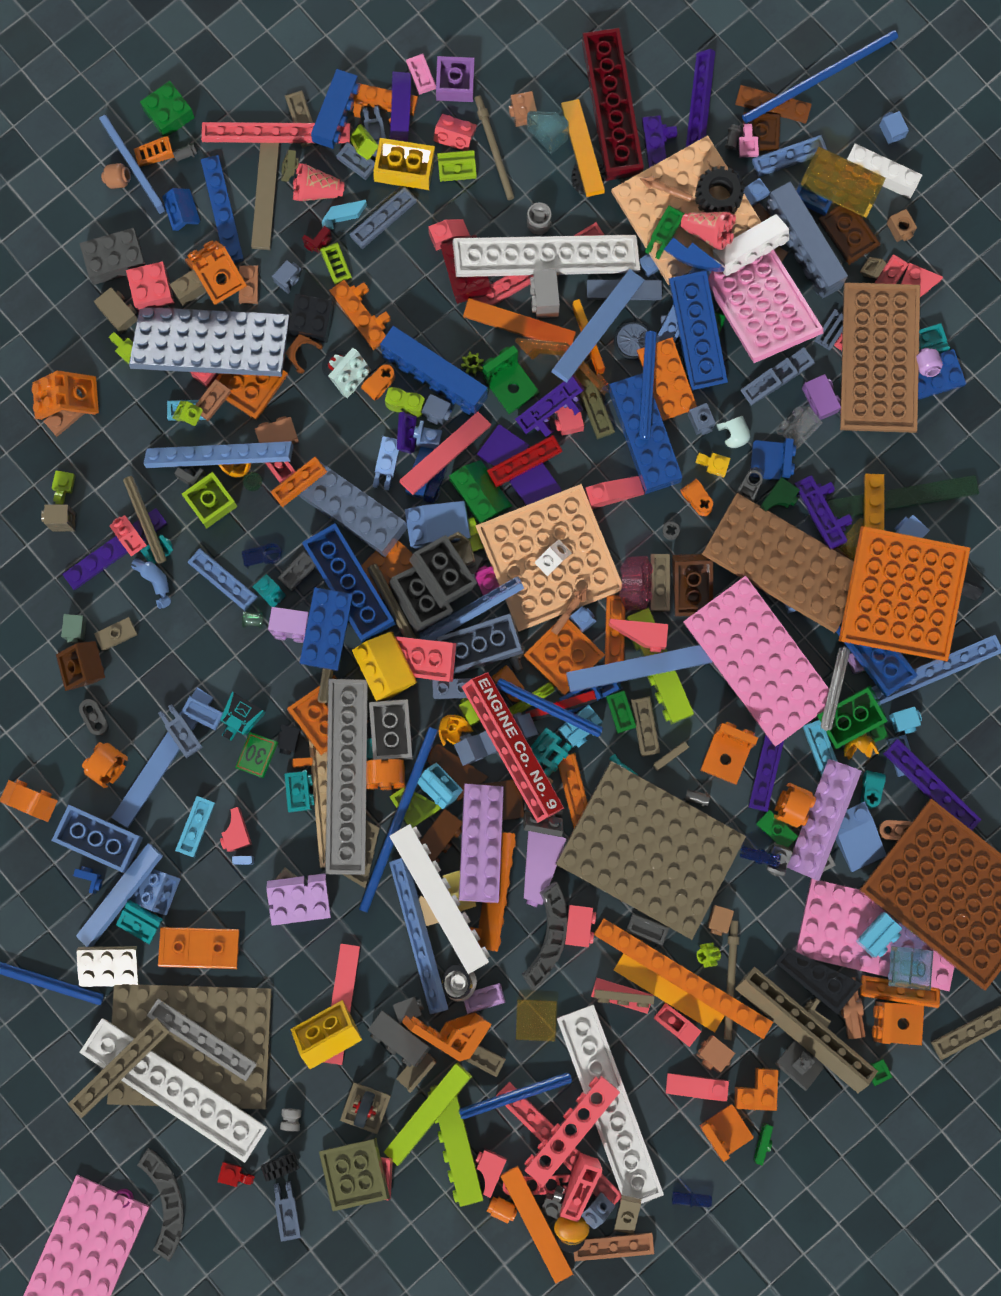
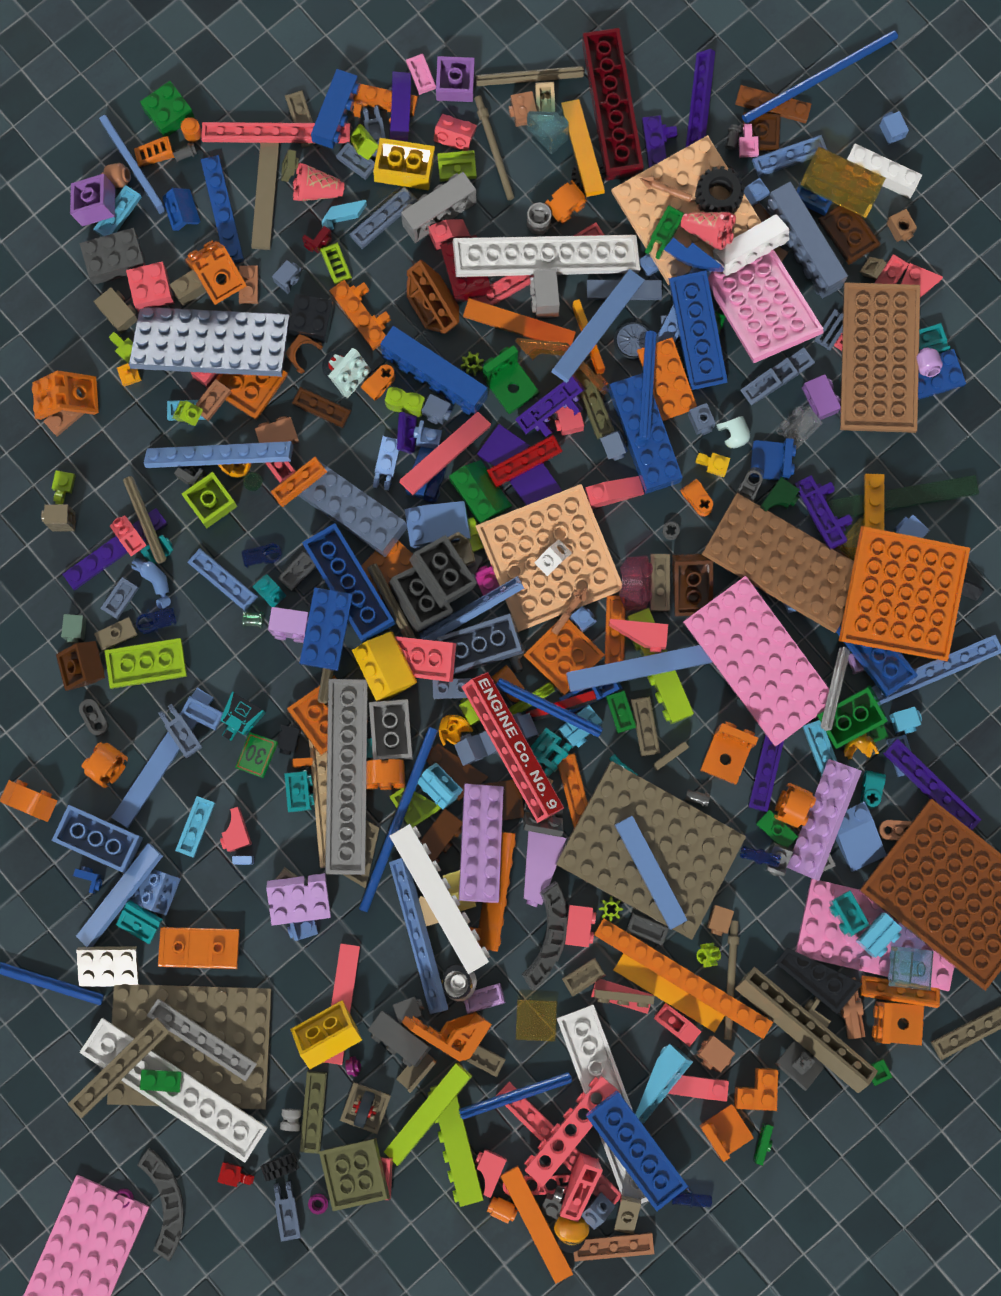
none -> medium lavender brick [70,174,115,226]
none -> medium azure plate [93,185,142,237]
none -> sand blue plate [100,577,139,620]
none -> lime plate [105,638,187,689]
none -> light orange tile [117,363,142,387]
none -> clear blue piece [136,608,177,634]
none -> green plate [140,1069,183,1093]
none -> orange brick [181,118,202,142]
none -> medium blue bracket [287,920,319,941]
none -> reddish brown tile [292,387,351,428]
none -> olive tile [300,1071,327,1154]
none -> magenta plate [308,1194,328,1214]
none -> magenta plate [345,1056,361,1077]
none -> light grey brick [401,172,476,243]
none -> dark orange wedge [407,260,459,334]
none -> dark tan axle [475,66,584,86]
none -> tan slope [535,82,555,120]
none -> orange brick [545,180,587,224]
none -> dark tan plate [562,958,606,996]
none -> blue plate [585,1090,688,1211]
none -> lime gear [599,897,623,921]
none -> sand blue brick [600,430,628,461]
none -> medium blue tile [615,816,687,930]
none -> medium azure slope [635,1044,693,1123]
none -> teal bracket [829,890,870,937]

